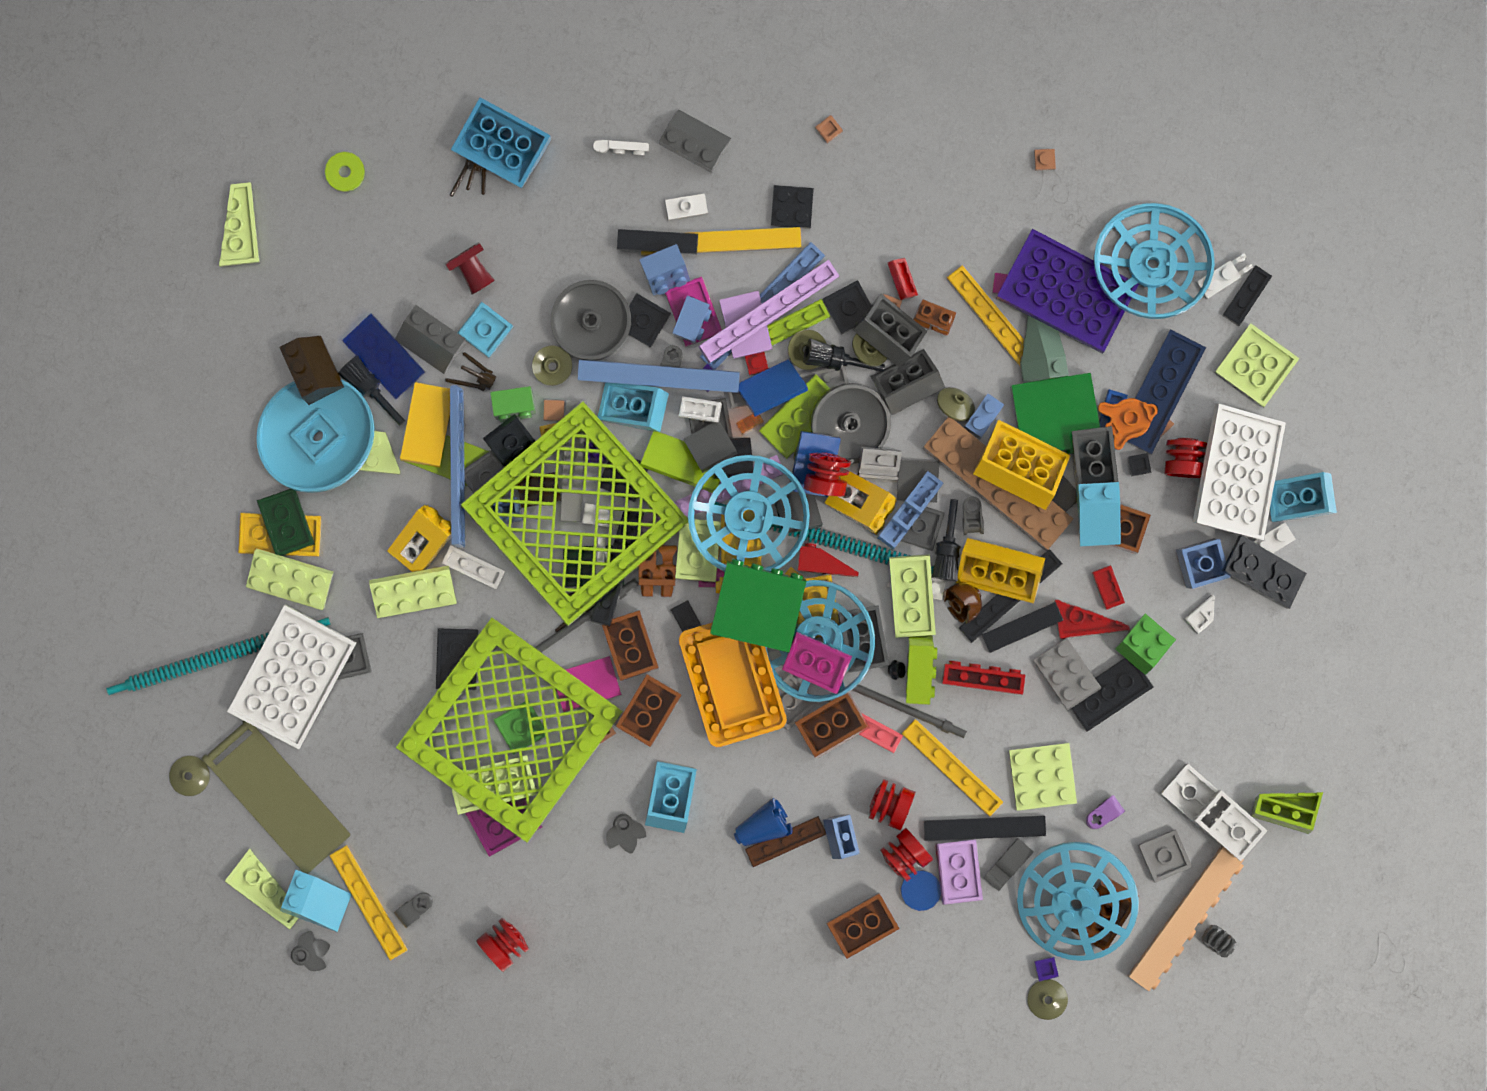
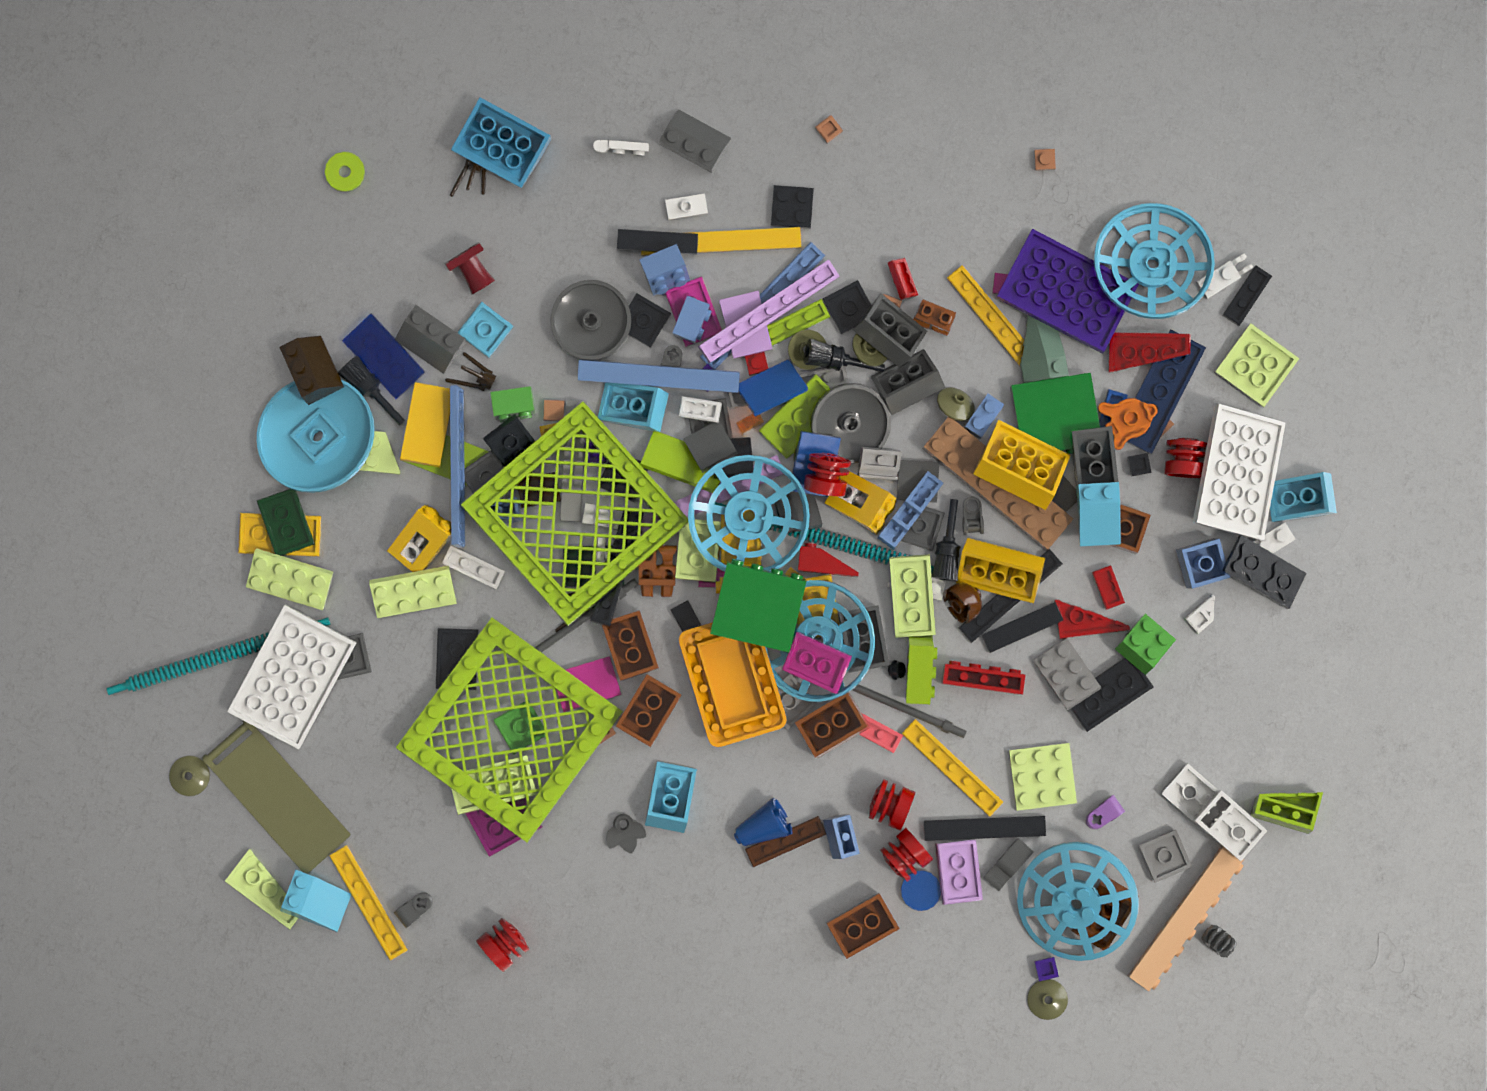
yellowish green wing [219,182,260,267] -> none
dark grey plate [291,931,330,971] -> none
olive dish [532,346,572,386] -> none
none -> red wing [1109,332,1191,373]

